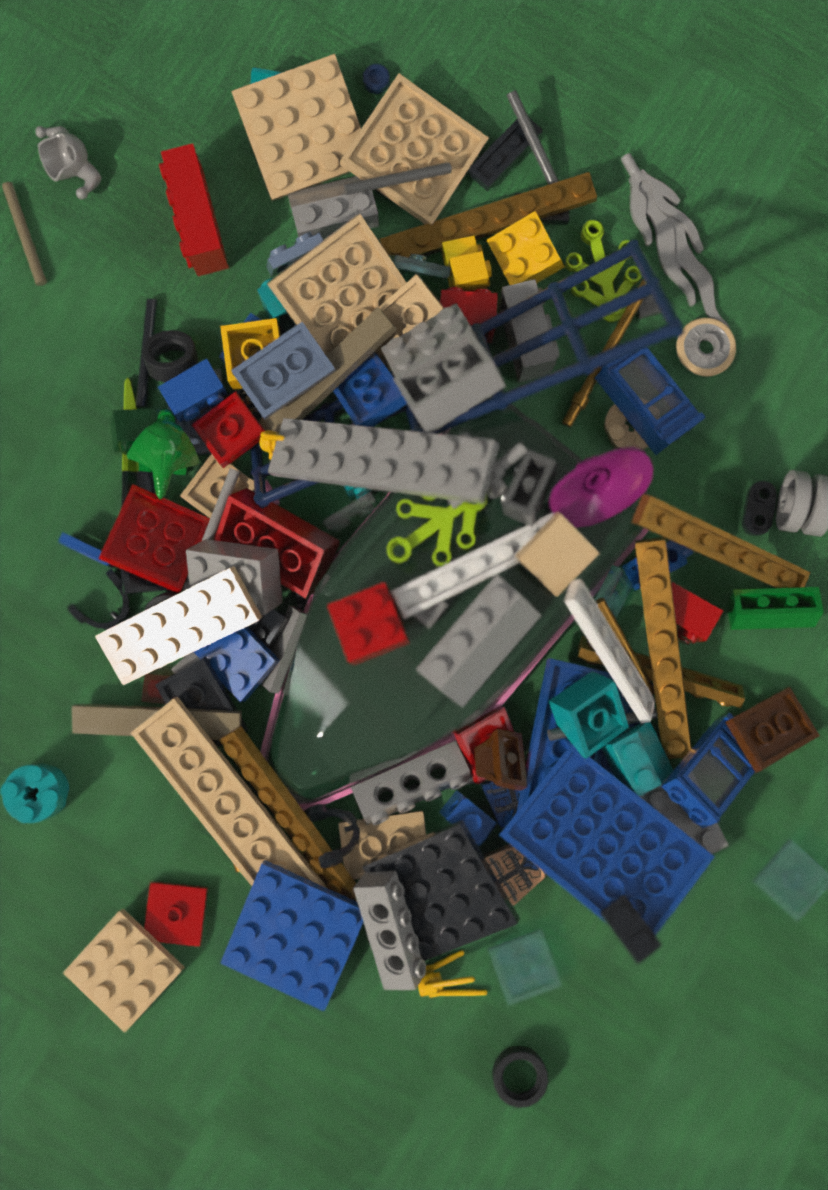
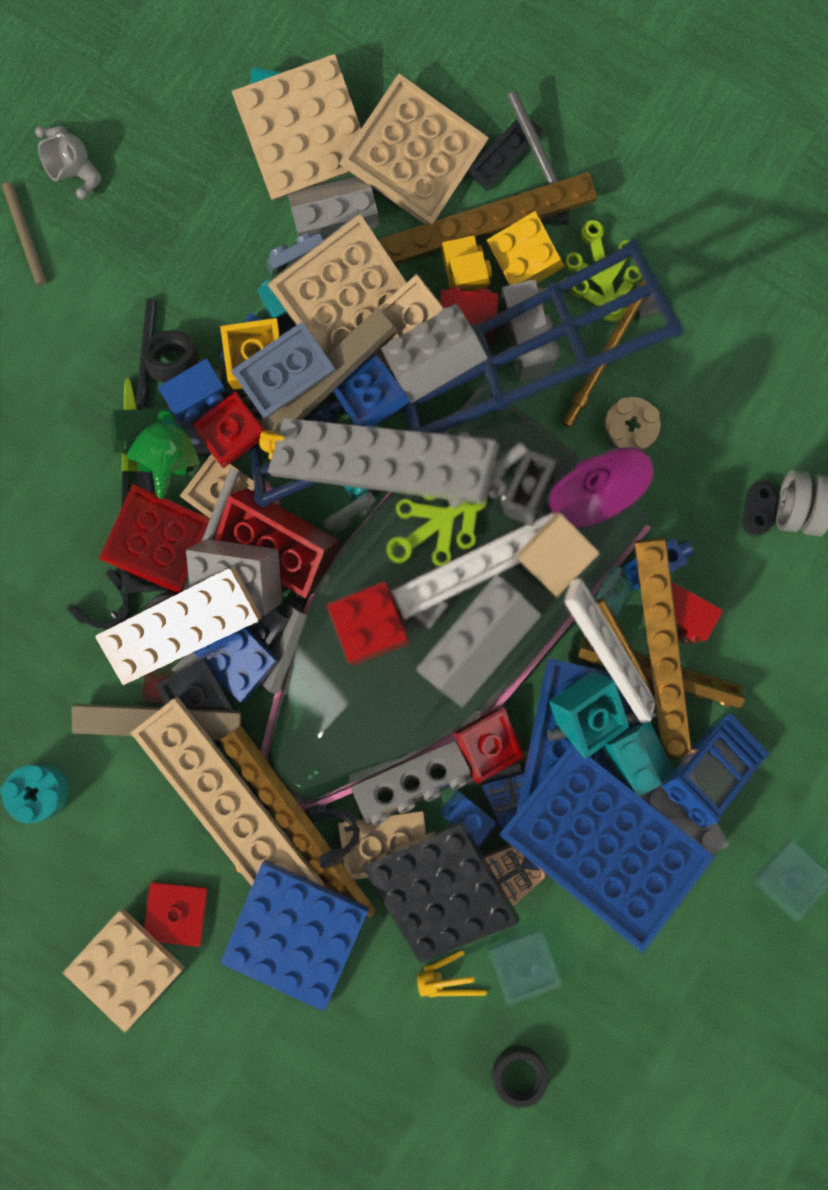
blue tile [58,532,116,569] -> none
red brick [159,143,229,276] -> none
dark grey bar [344,162,452,195] -> none
light grey brick [353,871,426,990] -> none
dark blue tile [363,64,390,94] -> none
clear light blue plate [388,254,451,278] -> none
light grey brick [393,330,505,433] -> none
reddish brown slope [474,729,527,791] -> none
blue door [595,347,706,455] -> none
black plate [599,894,663,964] -> none
light grey piece [621,153,730,328] -> none
pearl gold plate [632,494,811,588] -> none
wheel [676,318,736,376] -> none
reddish brown plate [726,687,820,773] -> none
green brick [727,587,824,630] -> none

